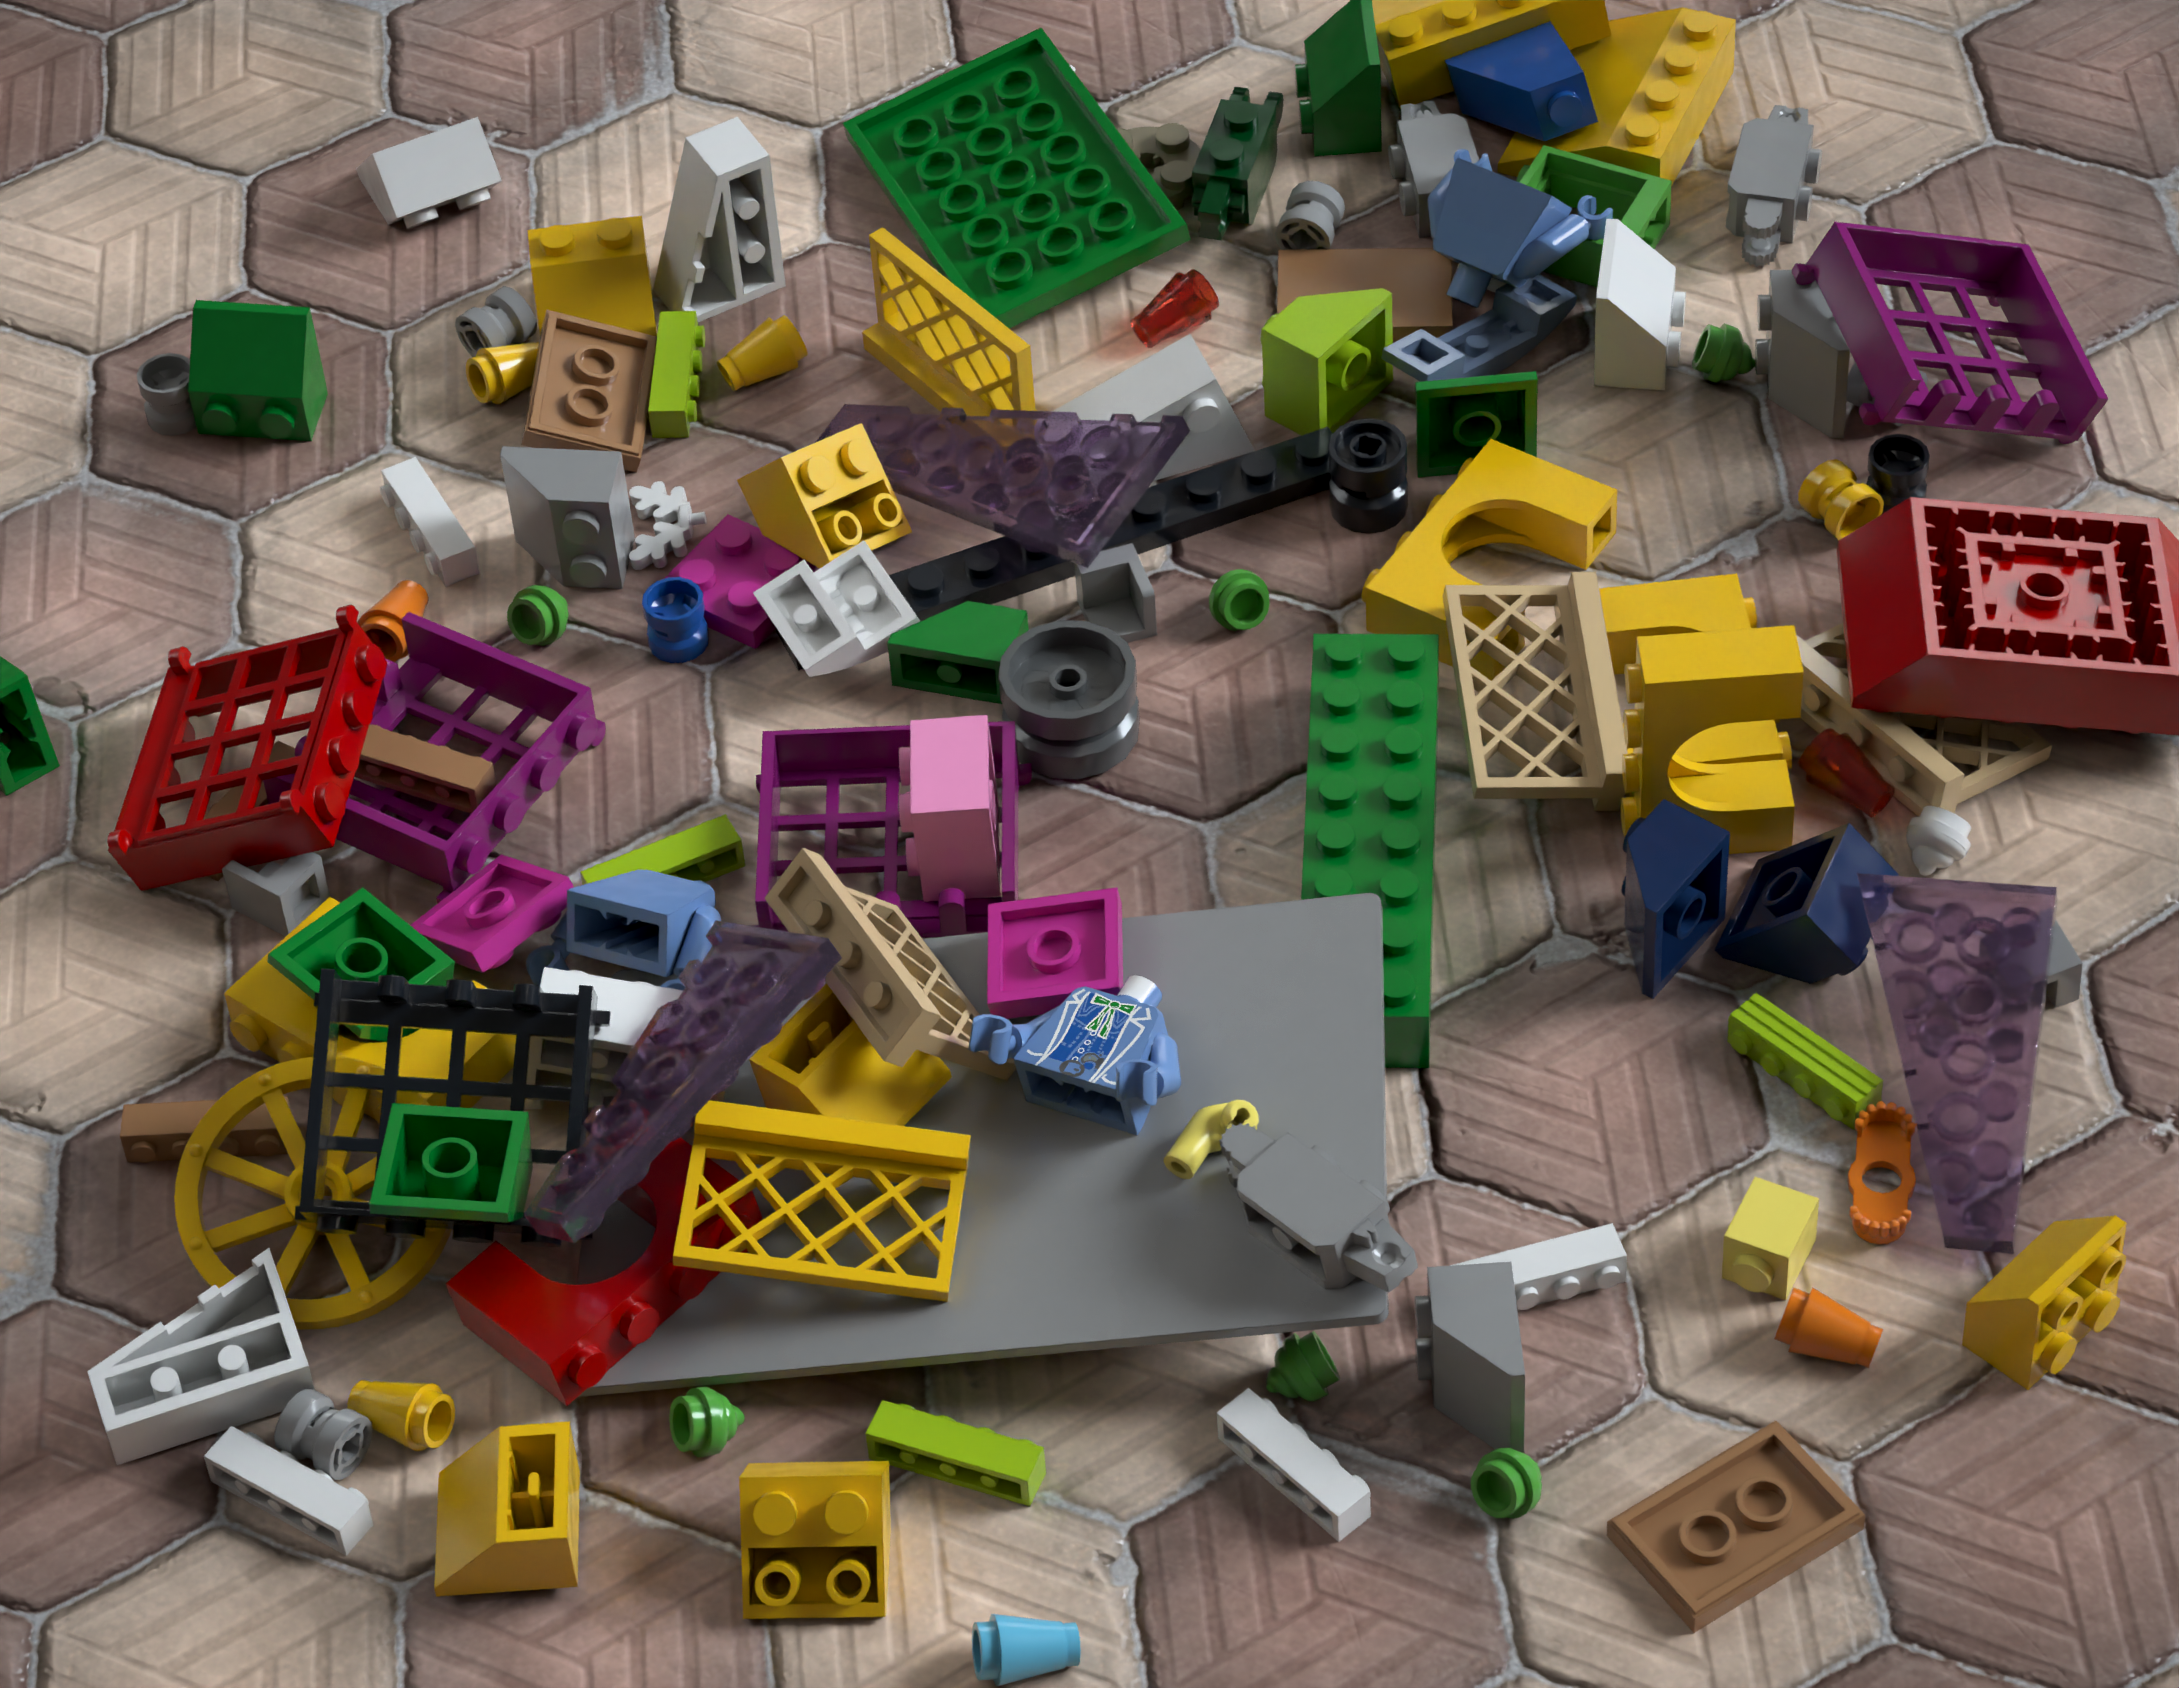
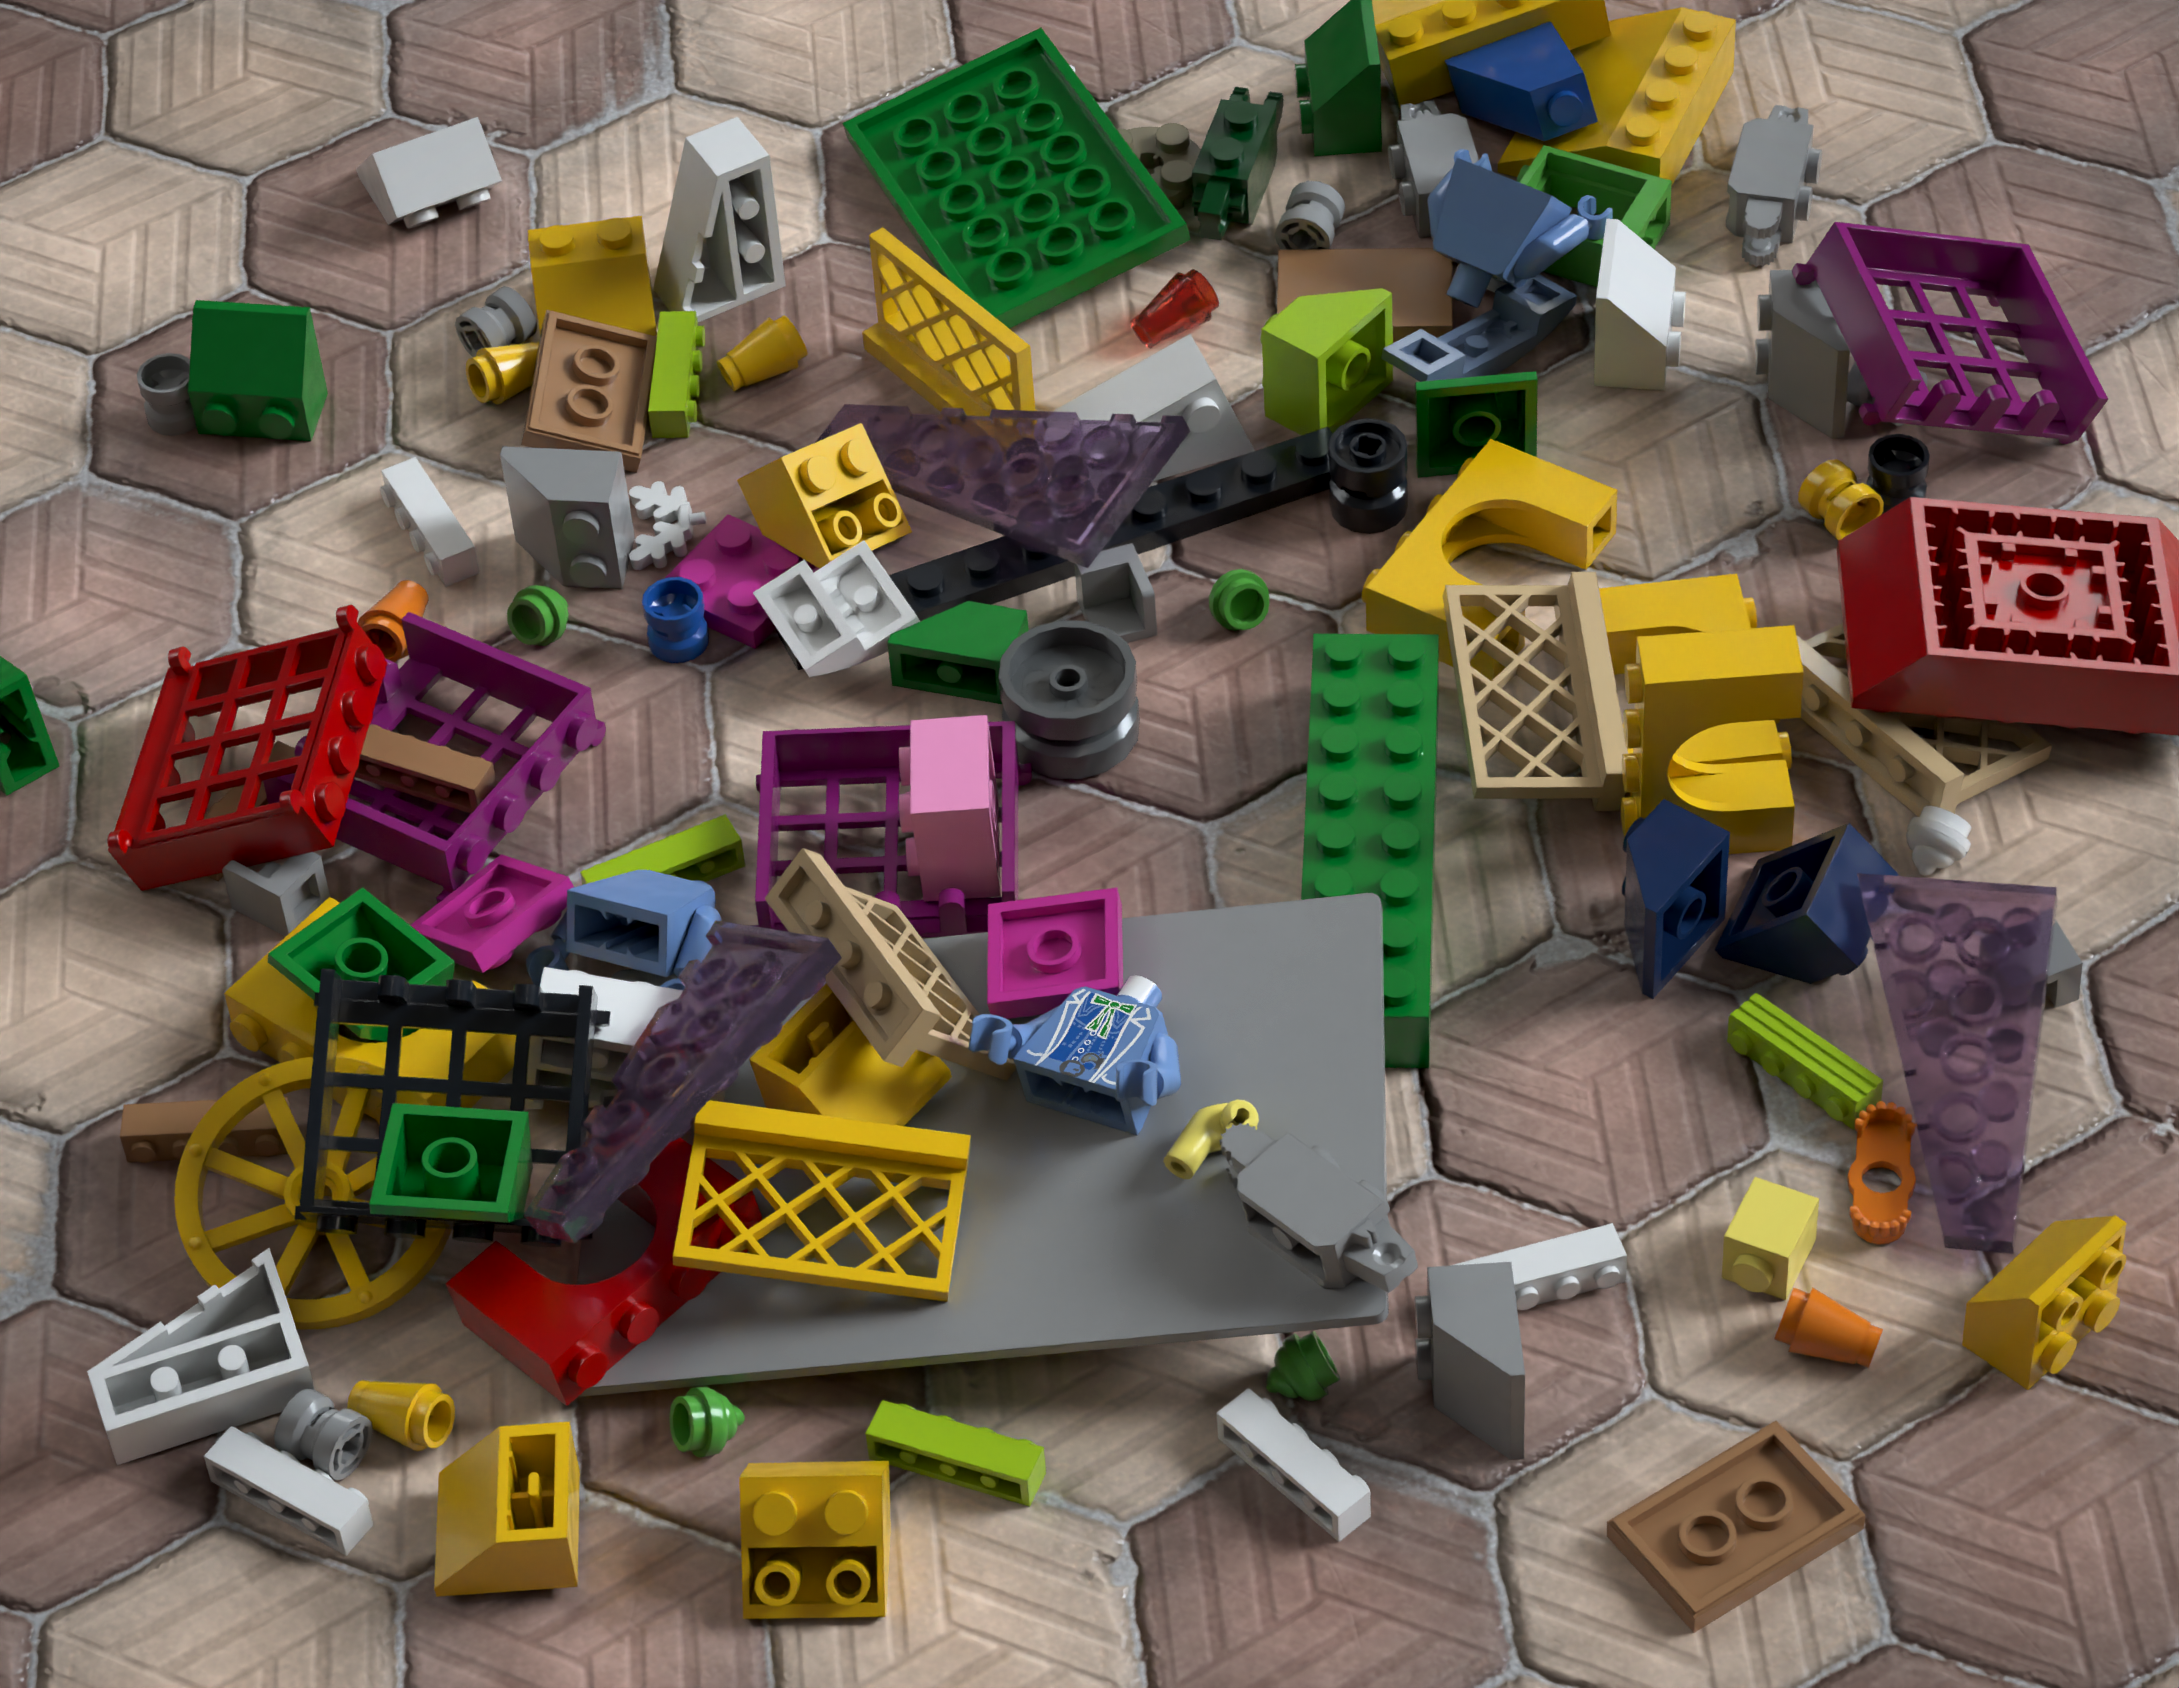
medium azure cone [972,1614,1081,1686] -> none
bright green plate [1471,1448,1542,1519] -> none
bright green plate [1692,323,1755,382] -> none
clear red cone [1799,728,1895,818] -> none

